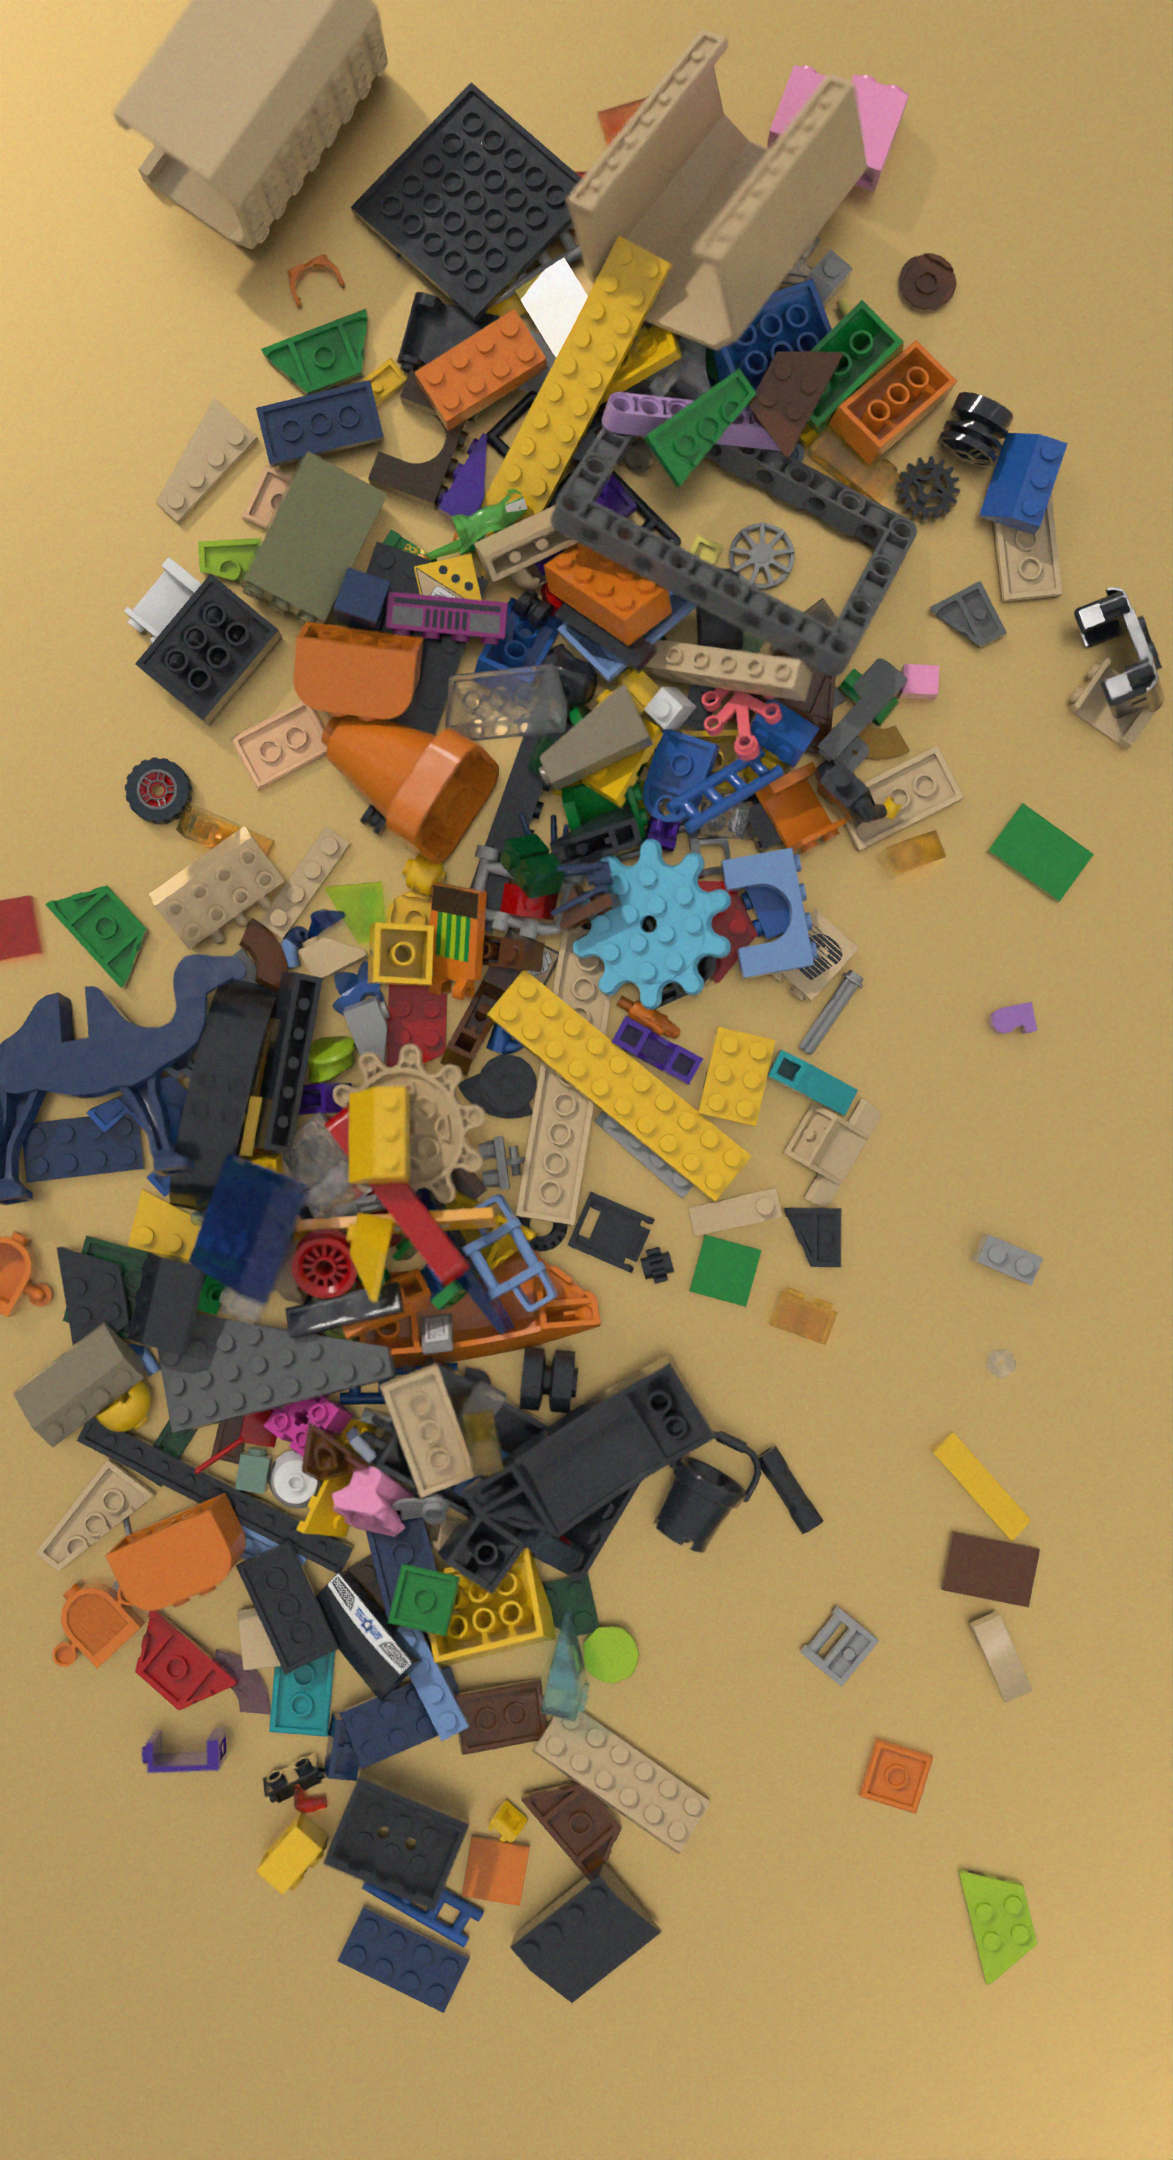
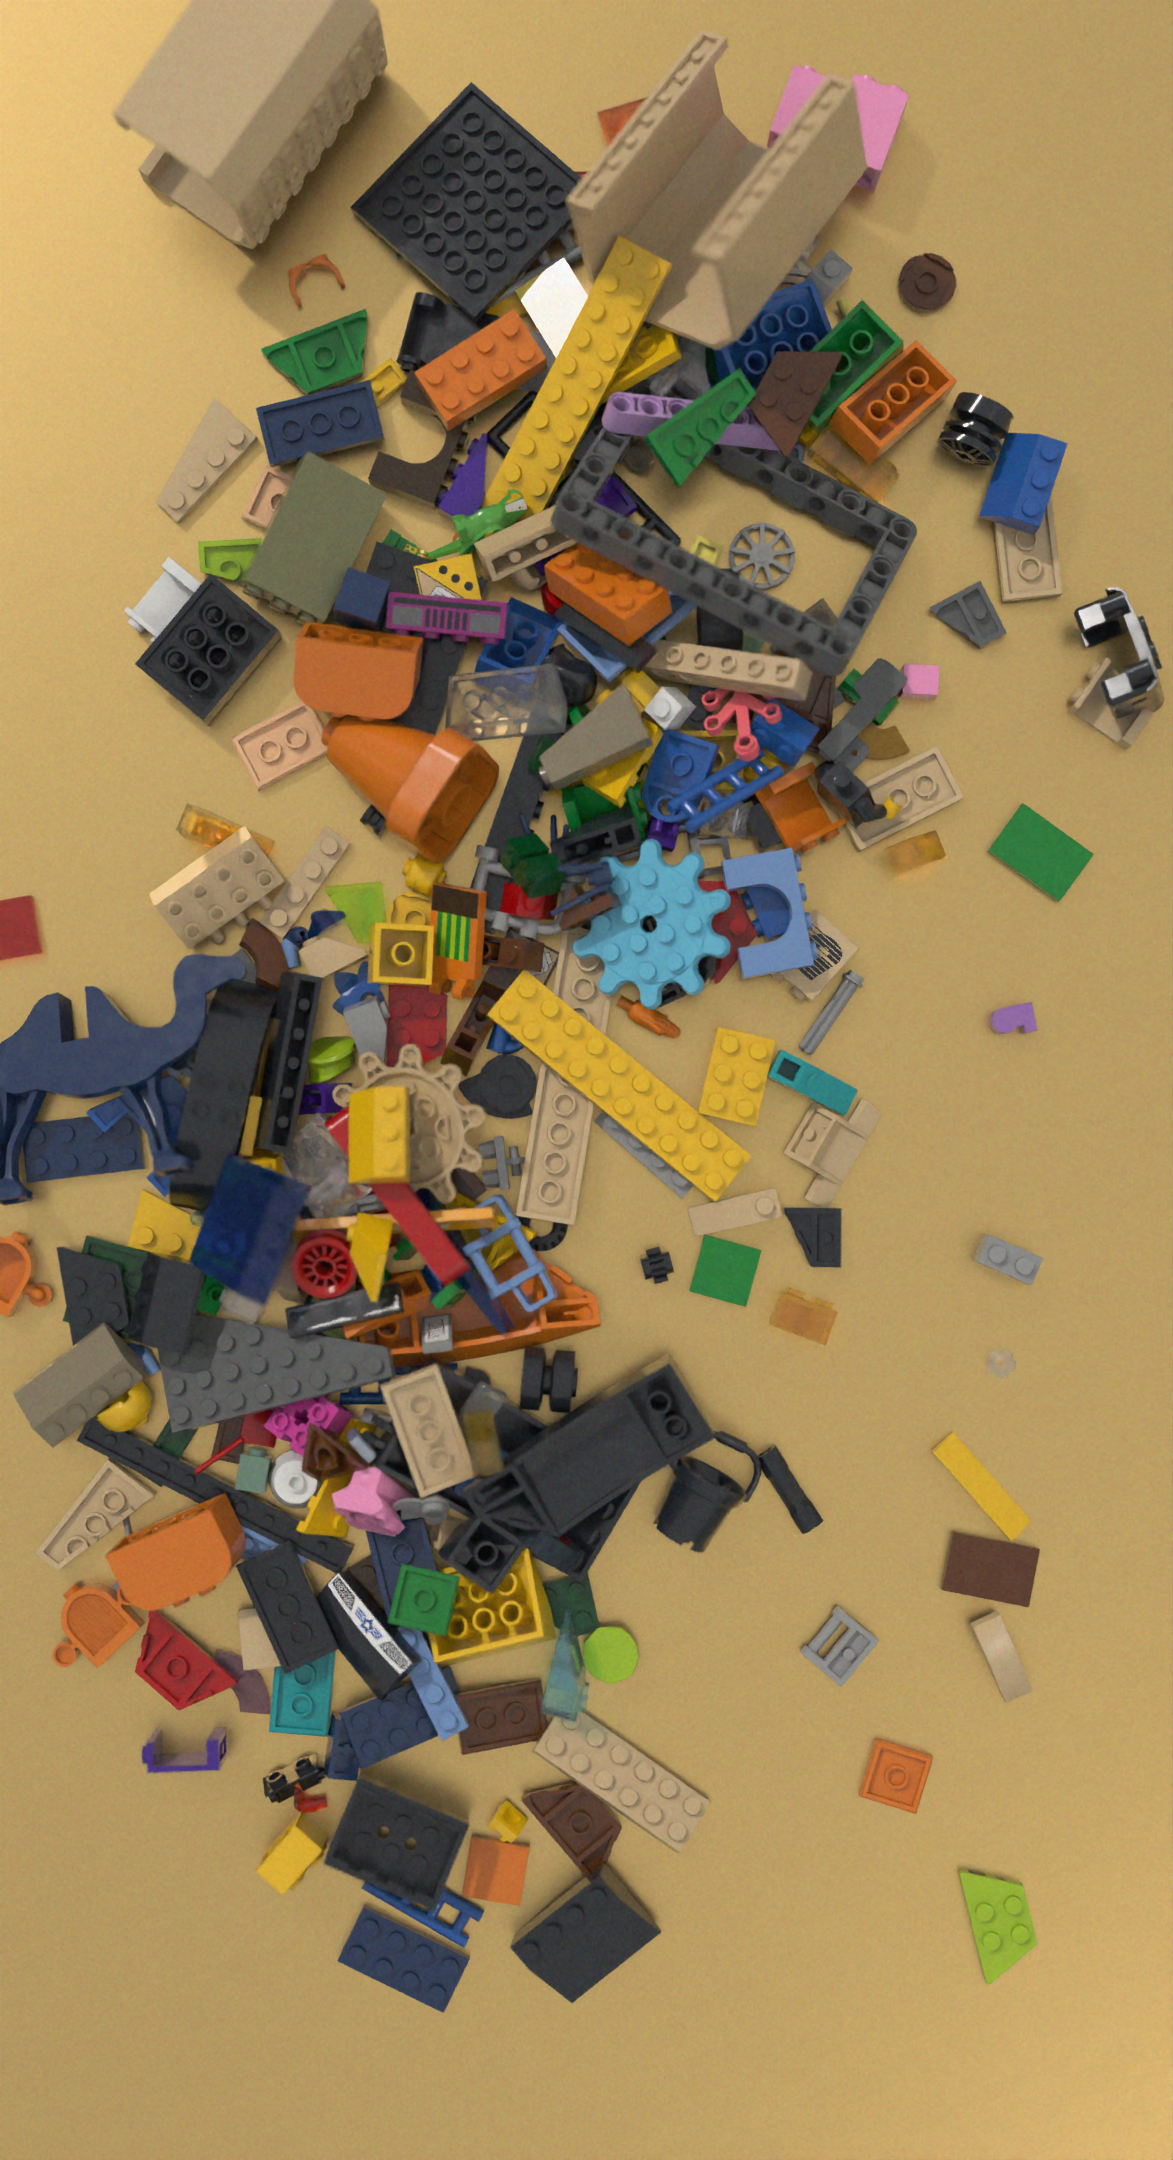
green wing [45,885,148,989] -> none
black wheel [125,757,193,824] -> none
black wheel [513,588,554,630] -> none
black container [567,1191,655,1273] -> none
dark purple arch [611,1016,703,1085] -> none
black gear [895,456,960,522] -> none

